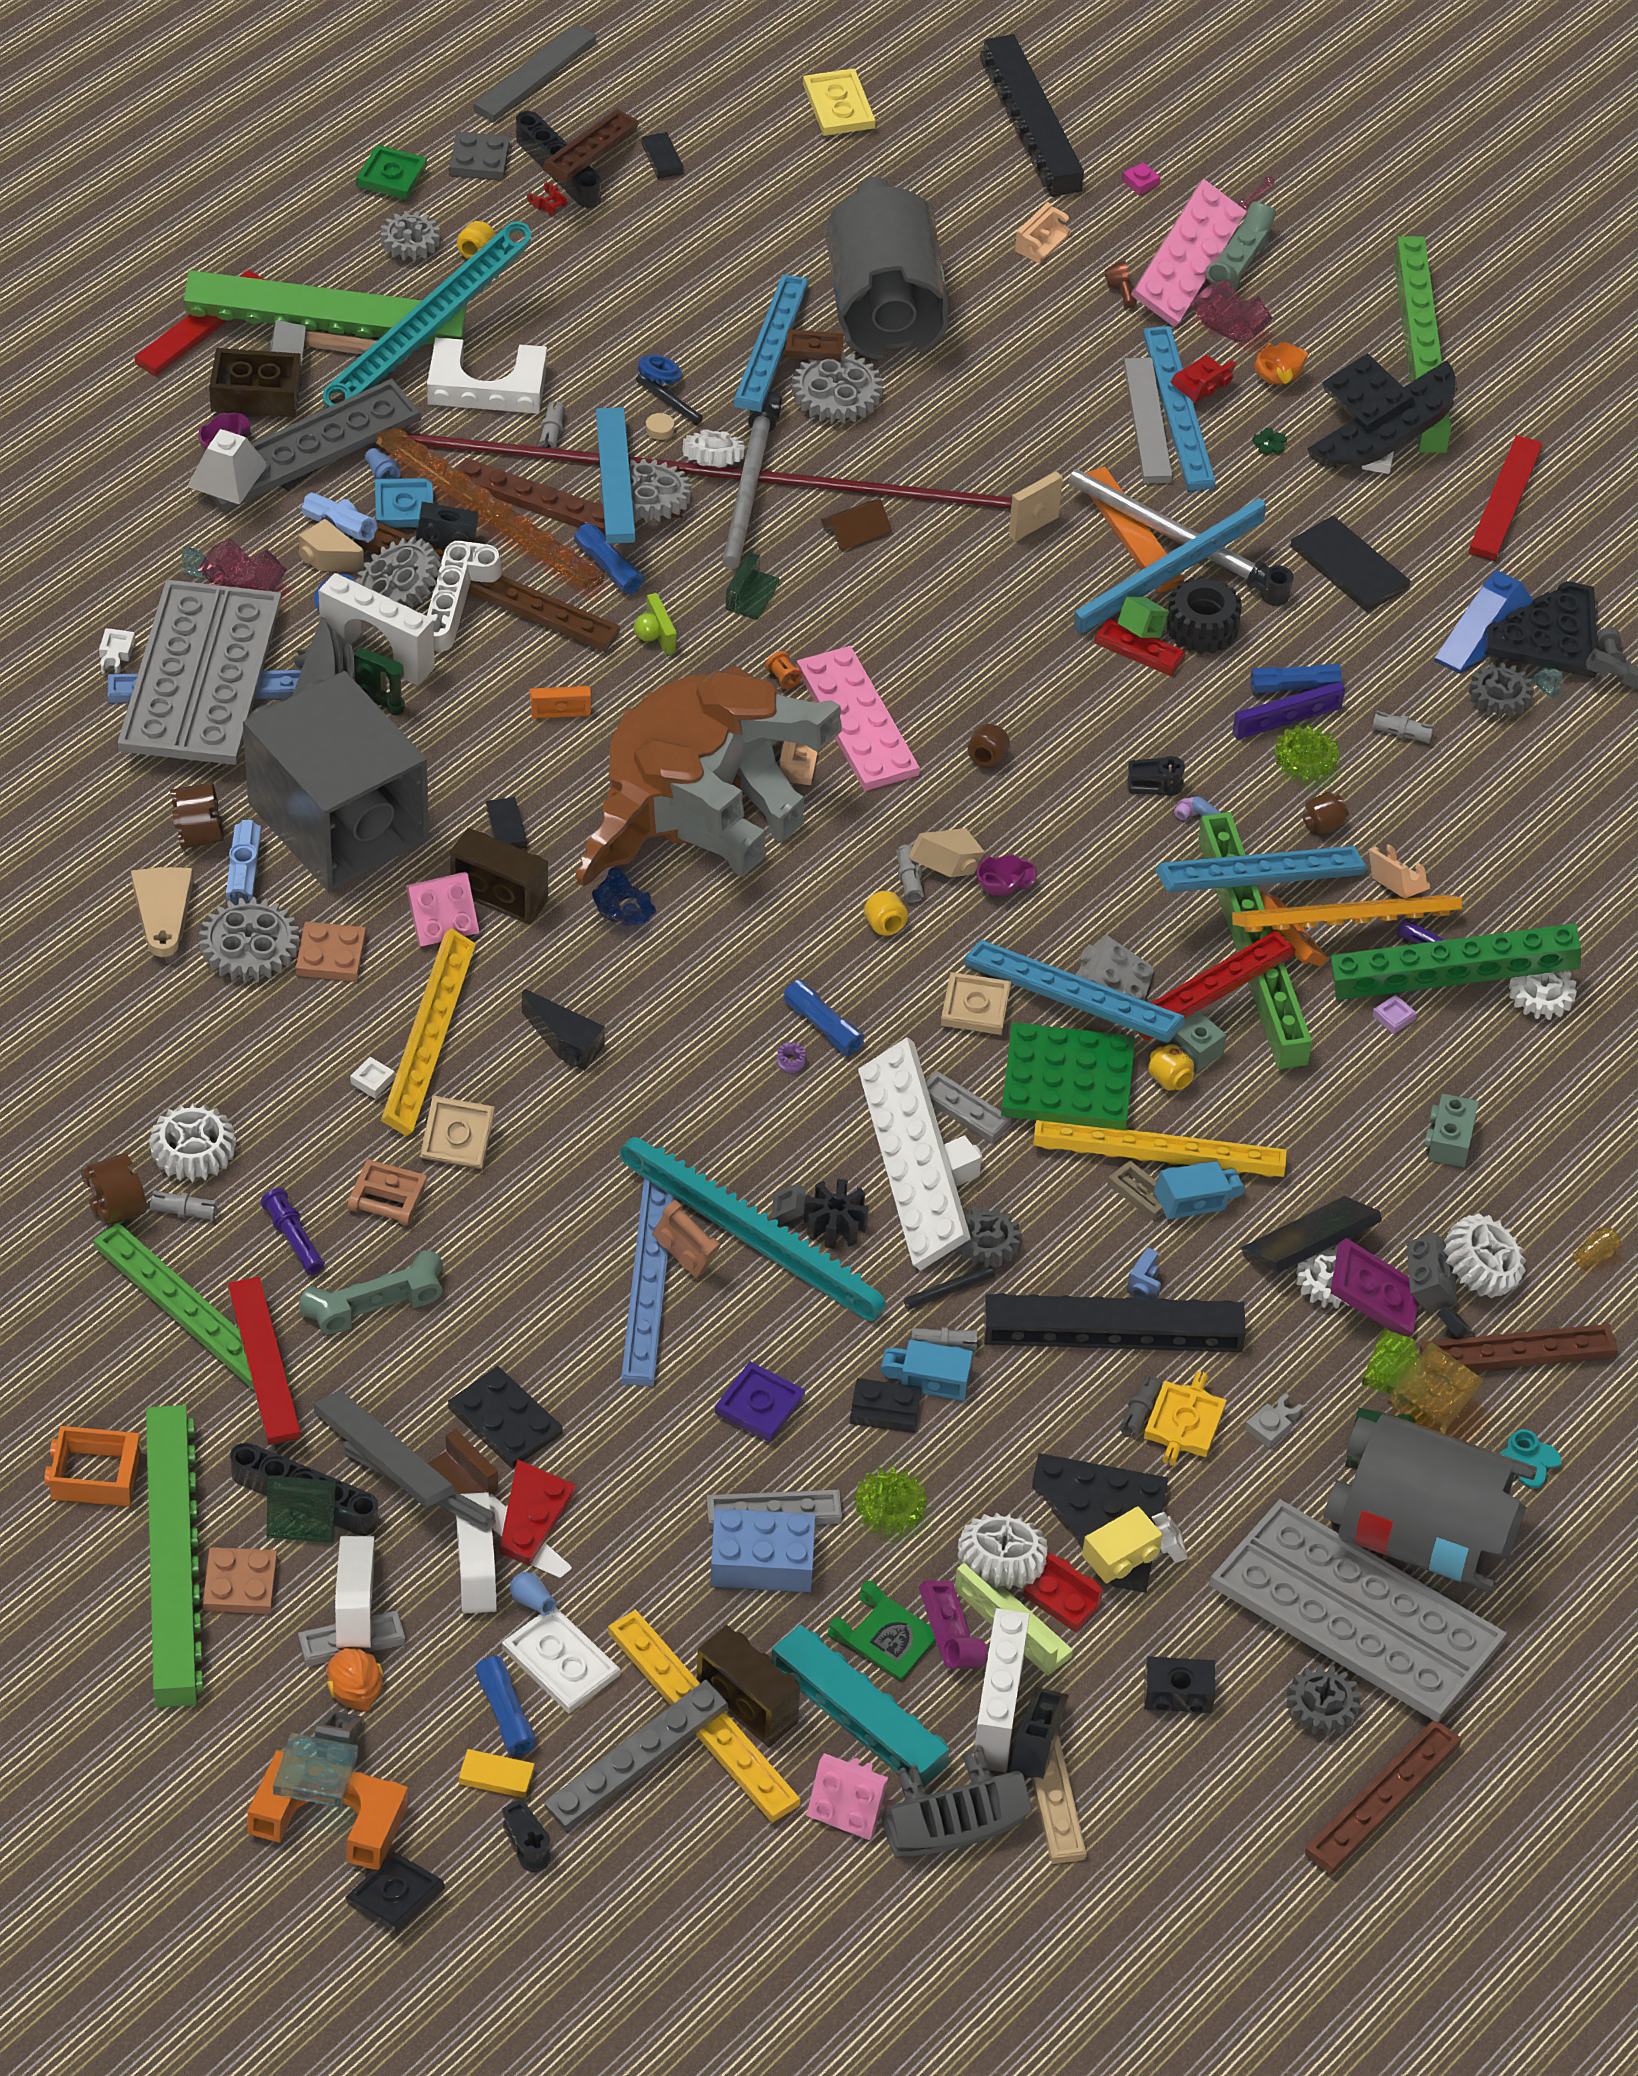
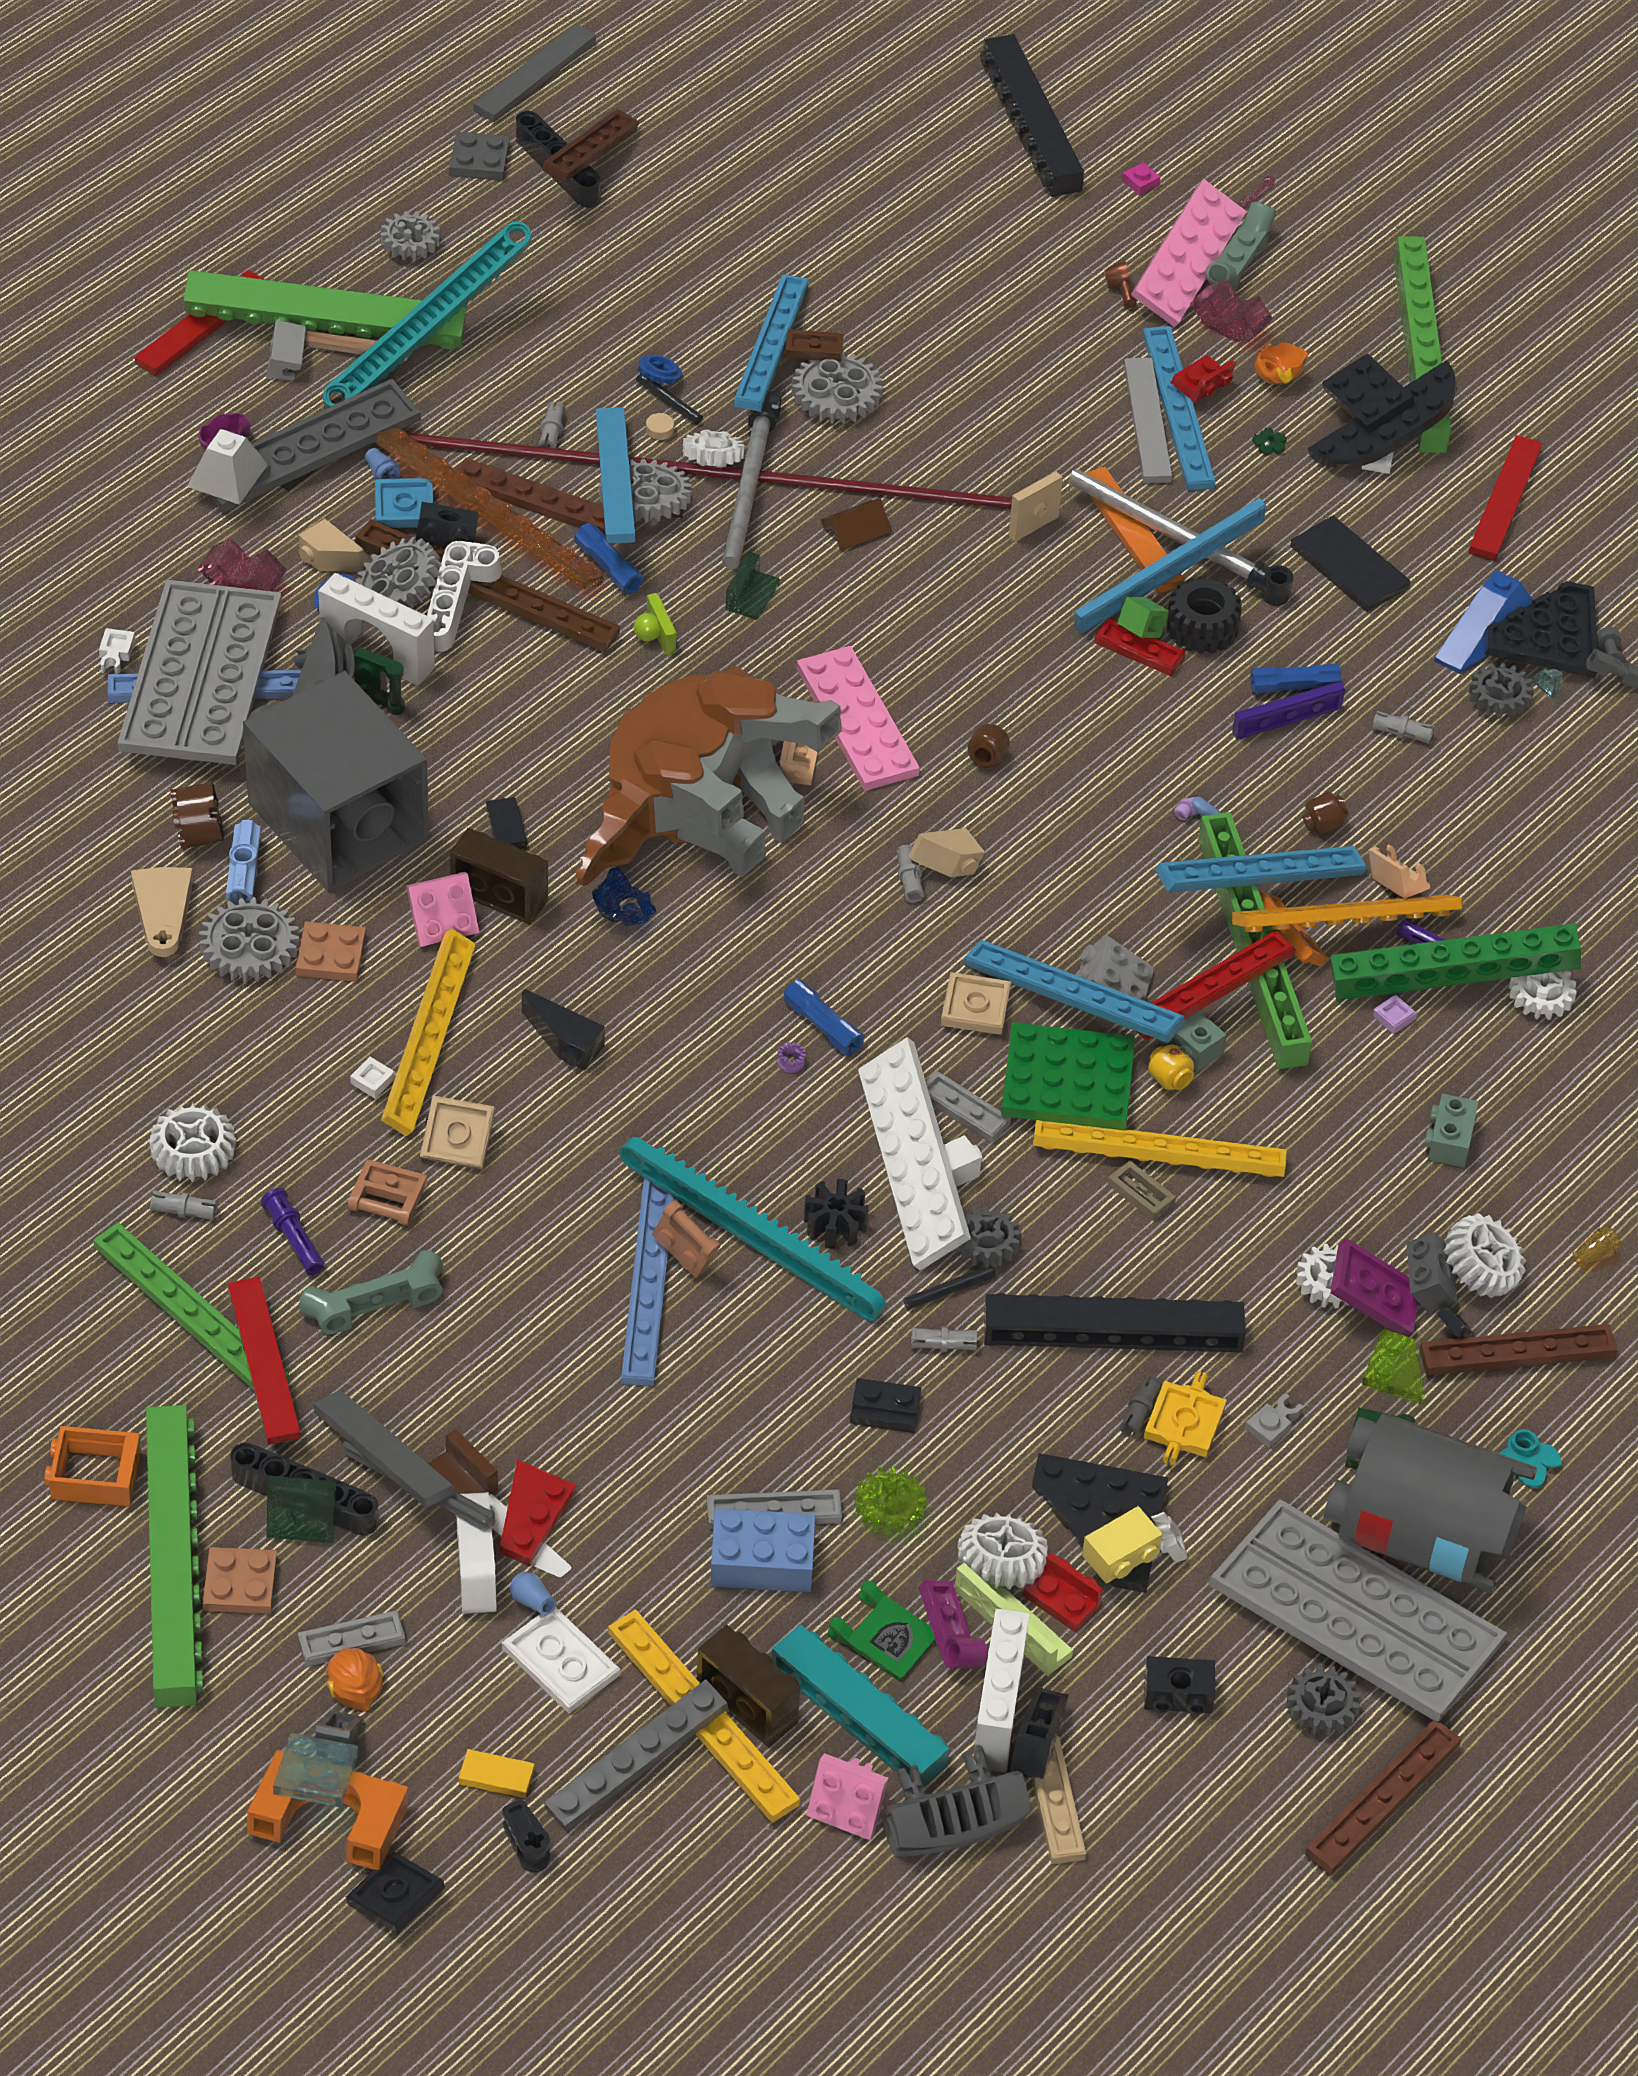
reddish brown brick [81,1153,147,1226] -> none
clear light blue tile [182,546,214,579] -> none
dark brown brick [209,348,302,417] -> none
light blue piece [301,492,378,542] -> none
white beam [335,1536,375,1648] -> none
green plate [356,145,427,200] -> none
white arch [427,337,547,414] -> none
black plate [448,1366,563,1469] -> none
yellow head [457,221,496,260] -> none
blue axle [475,1655,536,1757] -> none
red piece [527,182,568,215] -> none
orange panel [529,686,591,719] -> none
black tile [641,132,683,179] -> none
dark purple plate [715,1361,805,1443] -> none
orange bush [765,651,803,689] -> none
dark grey plate [771,1183,806,1225] -> none
light yellow plate [803,69,875,136] -> none
dark grey brick [824,177,949,360] -> none
yellow head [864,890,908,936] -> none
dark azure brick [880,1340,973,1401] -> none
magenta hair [976,854,1037,897] -> none
light nougat hinge [1015,202,1071,264] -> none
medium blue bracket [1126,1247,1161,1299] -> none
black piece [1127,756,1185,796] -> none
dark azure brick [1153,1161,1246,1219] -> none
black tile [1241,1196,1382,1273] -> none
clear neon green gear [1274,724,1340,781] -> none
clear yellow brick [1387,1342,1484,1434] -> none

